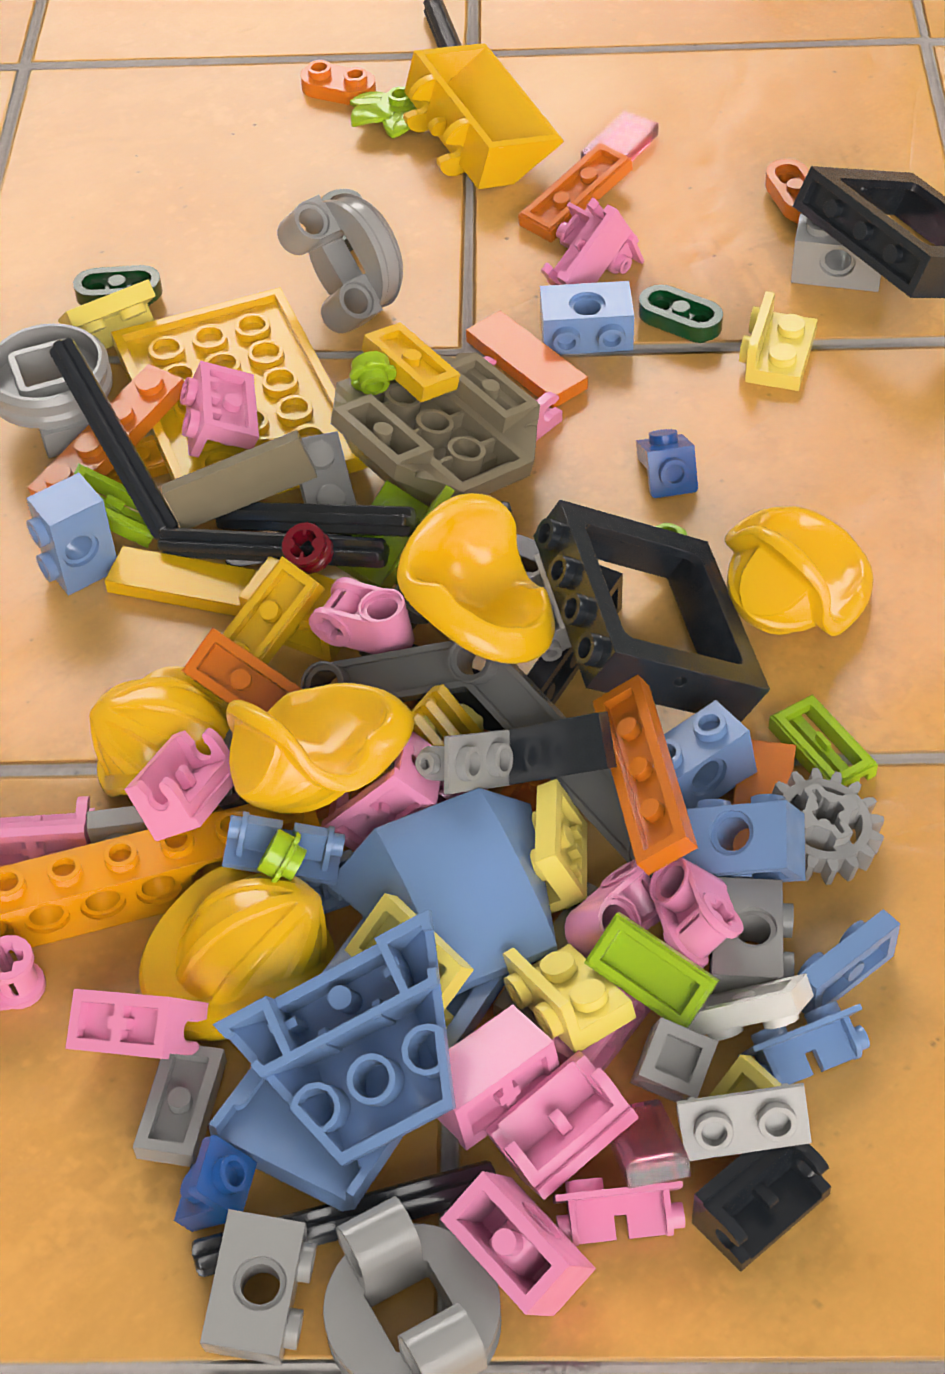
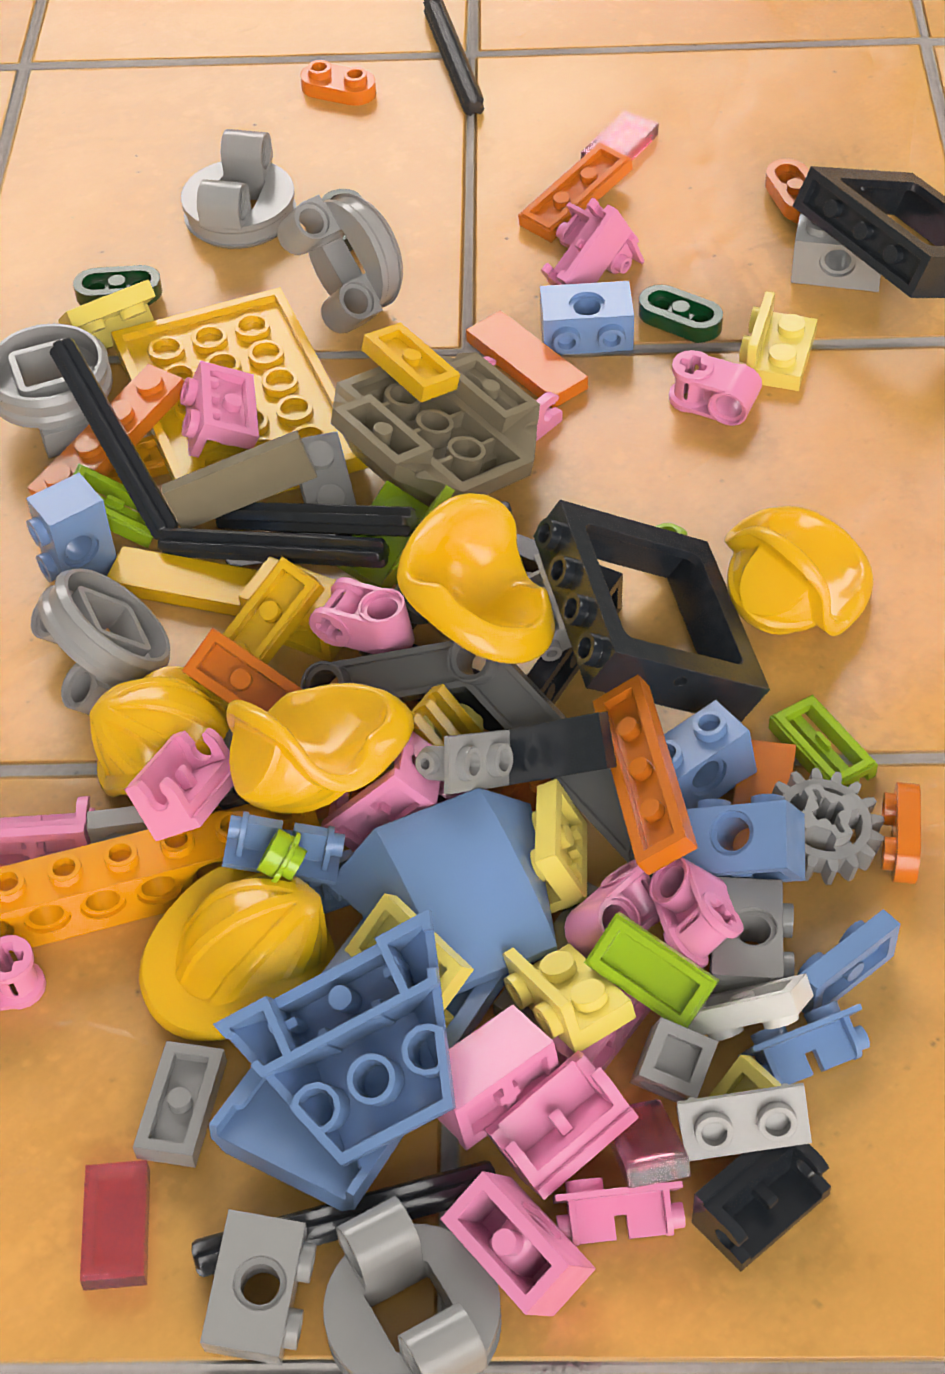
bright pink hinge [65,989,209,1059] -> none
blue bracket [174,1135,257,1232] -> none
dark red bush [282,522,334,574] -> none
lime plate [349,351,397,395] -> none
lime plate [350,87,417,139] -> none
yellow piece [403,43,565,189] -> none
blue bracket [636,429,698,498] -> none
none -> light grey piece [31,568,170,715]
none -> clear pink tile [80,1160,150,1291]
none -> light grey piece [181,129,296,249]
none -> bright pink piece [669,350,762,426]
none -> orange plate [881,782,921,884]

